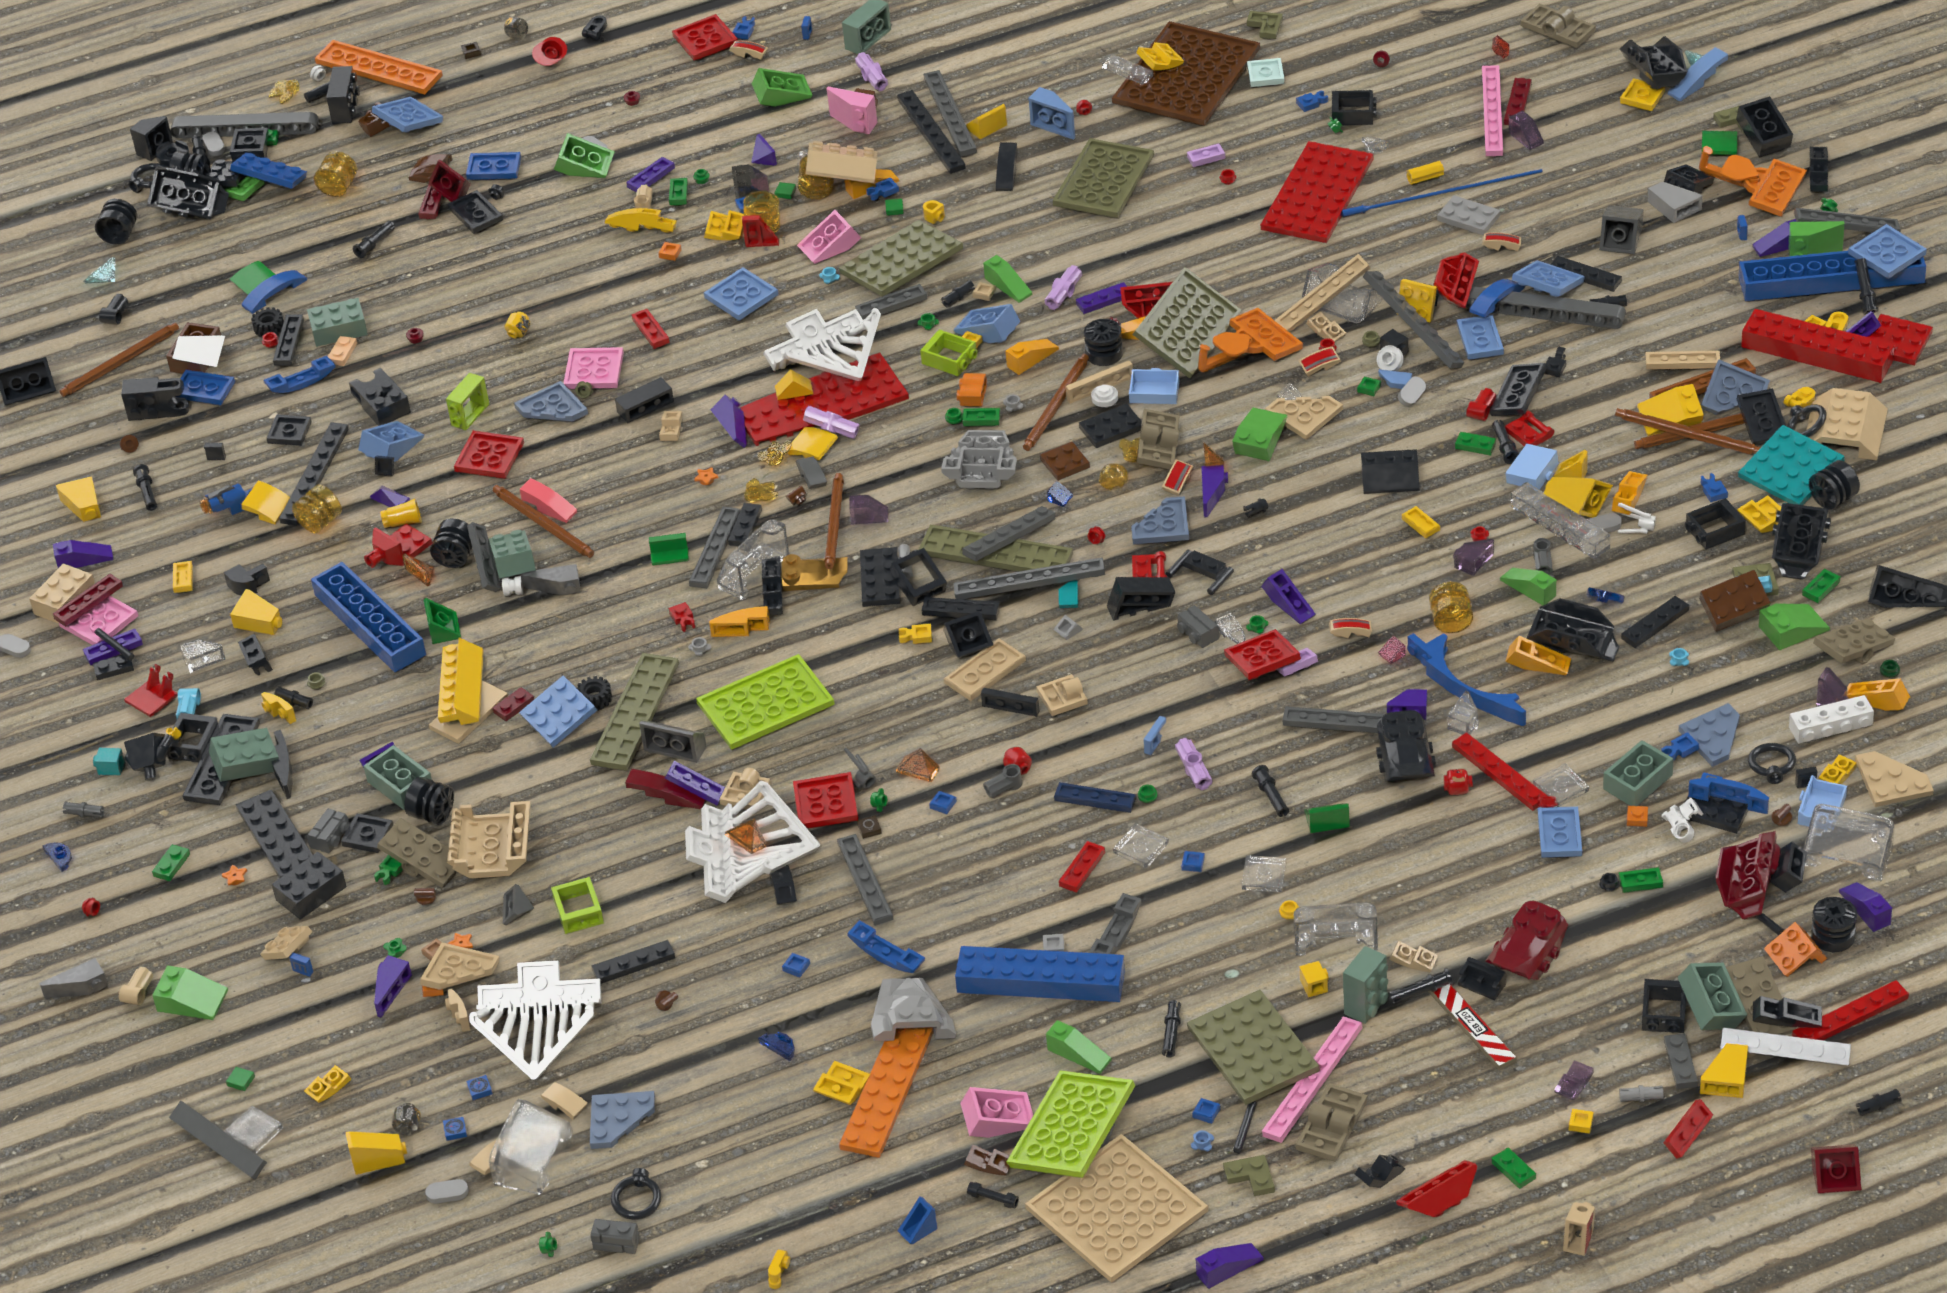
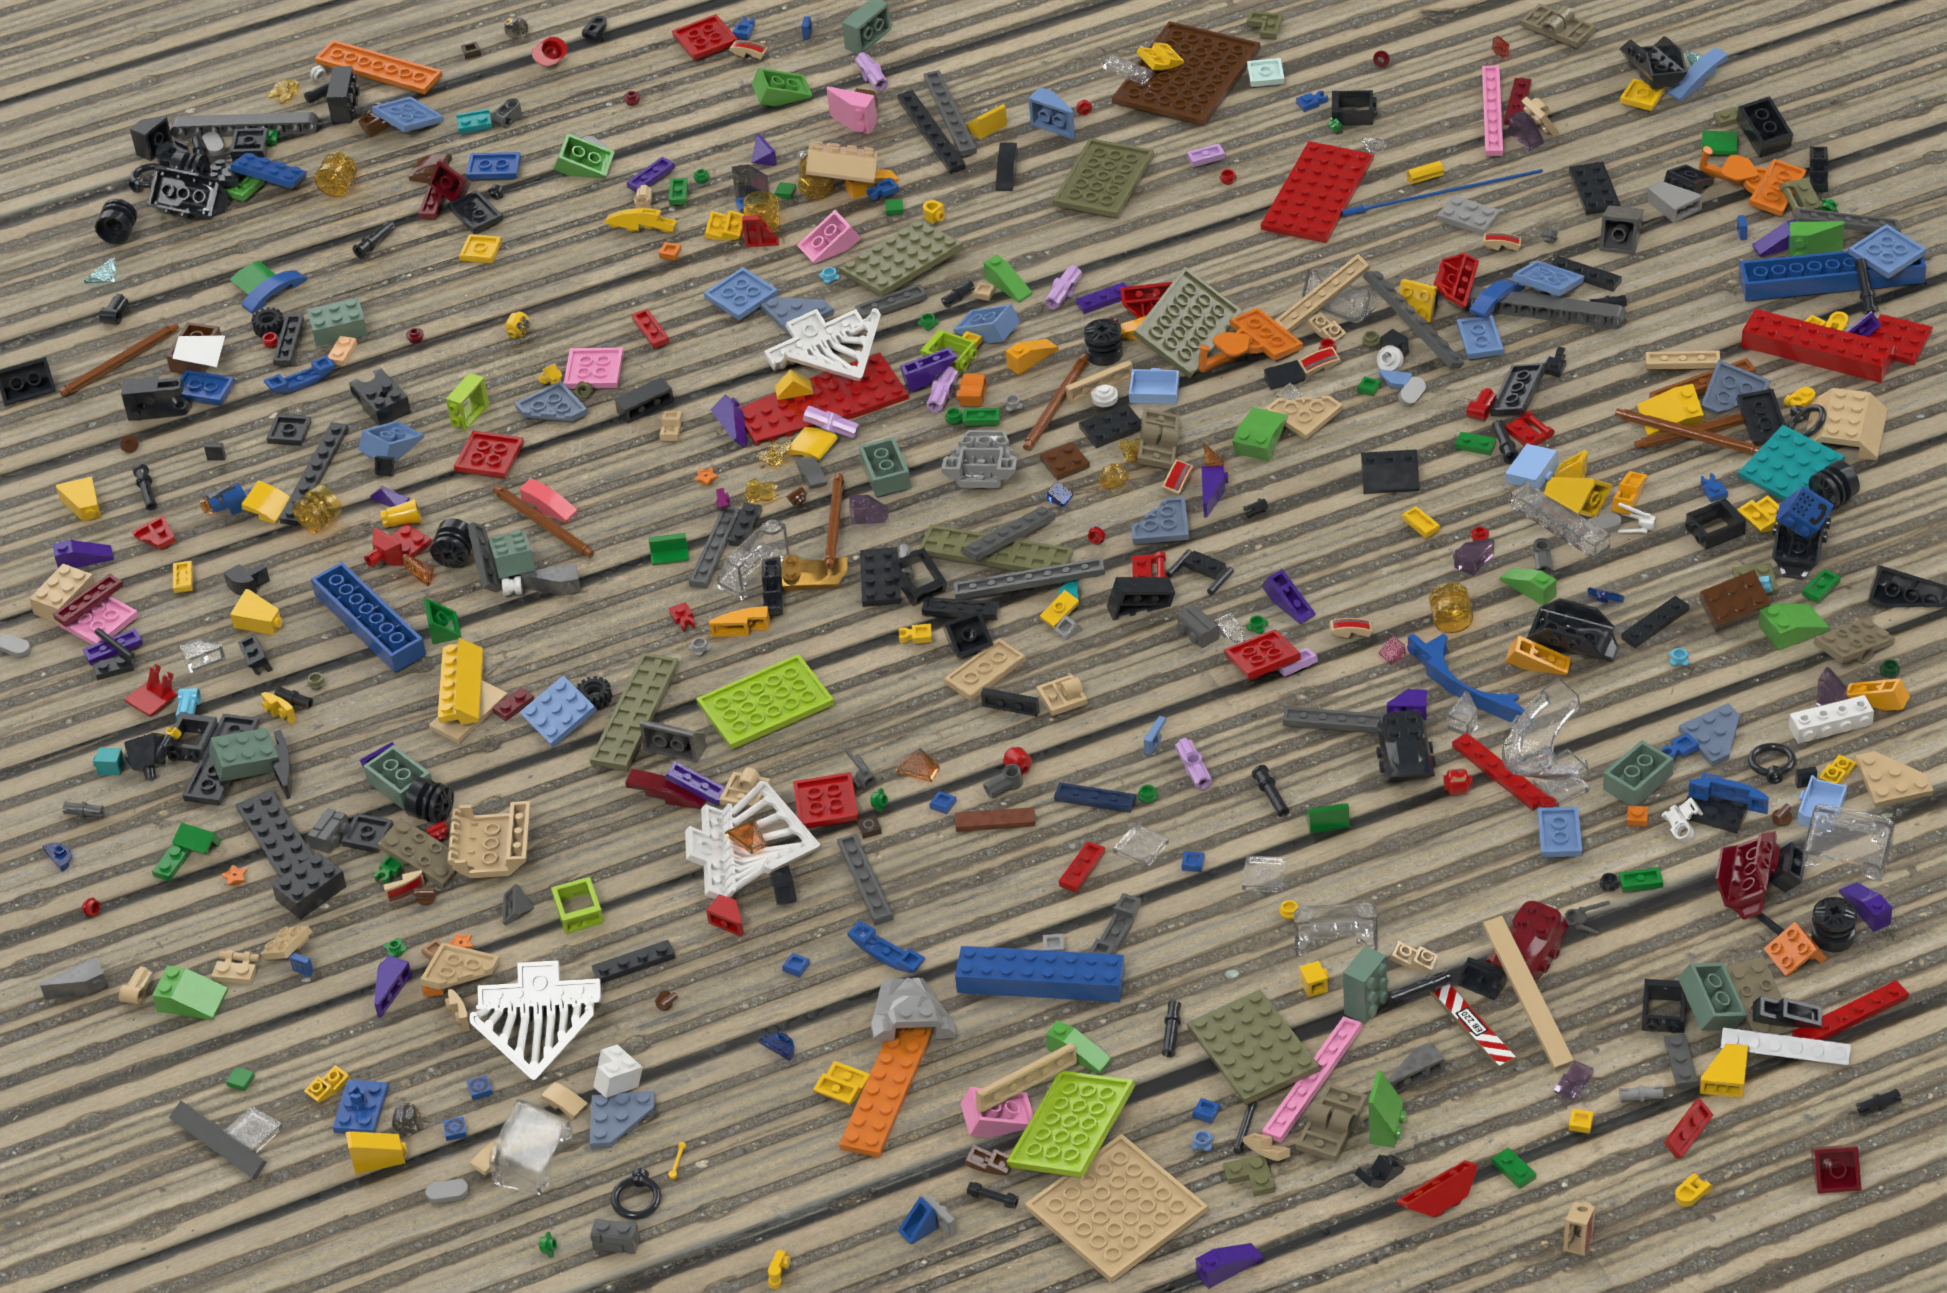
none -> red wing [131,515,177,550]
none -> green panel [172,822,221,855]
none -> tan plate [211,950,260,985]
none -> blue plate [332,1080,389,1134]
none -> slope [384,870,425,903]
none -> red plate [426,821,450,842]
none -> teal plate [456,109,492,134]
none -> yellow tile [459,234,502,264]
none -> dark grey piece [491,98,522,128]
none -> yellow plate [538,363,562,385]
none -> white brick [593,1045,643,1098]
none -> yellow hinge [668,1142,686,1179]
none -> red slope [706,894,744,937]
none -> magenta plate [716,488,731,511]
none -> sand blue plate [761,297,834,336]
none -> sand green brick [859,437,911,497]
none -> dark purple slope [900,347,956,392]
none -> light grey plate [923,1194,957,1236]
none -> lavender piece [926,366,958,413]
none -> copper tile [955,807,1035,832]
none -> tan tile [976,1043,1077,1113]
none -> yellow plate [1040,590,1079,629]
none -> tan slope [1243,1133,1290,1161]
none -> black slope [1264,360,1305,390]
none -> bright green slope [1368,1070,1407,1148]
none -> flat silver slope [1388,1042,1445,1093]
none -> tan tile [1482,916,1574,1070]
none -> clear windscreen [1502,677,1588,781]
none -> tan plate [1522,97,1559,137]
none -> dark grey plate [1541,229,1558,243]
none -> dark grey plant [1565,901,1610,935]
none -> black plate [1569,162,1620,215]
none -> yellow plate [1675,1173,1713,1207]
none -> blue slope [1776,486,1834,539]
none -> olive plate [1779,177,1821,217]

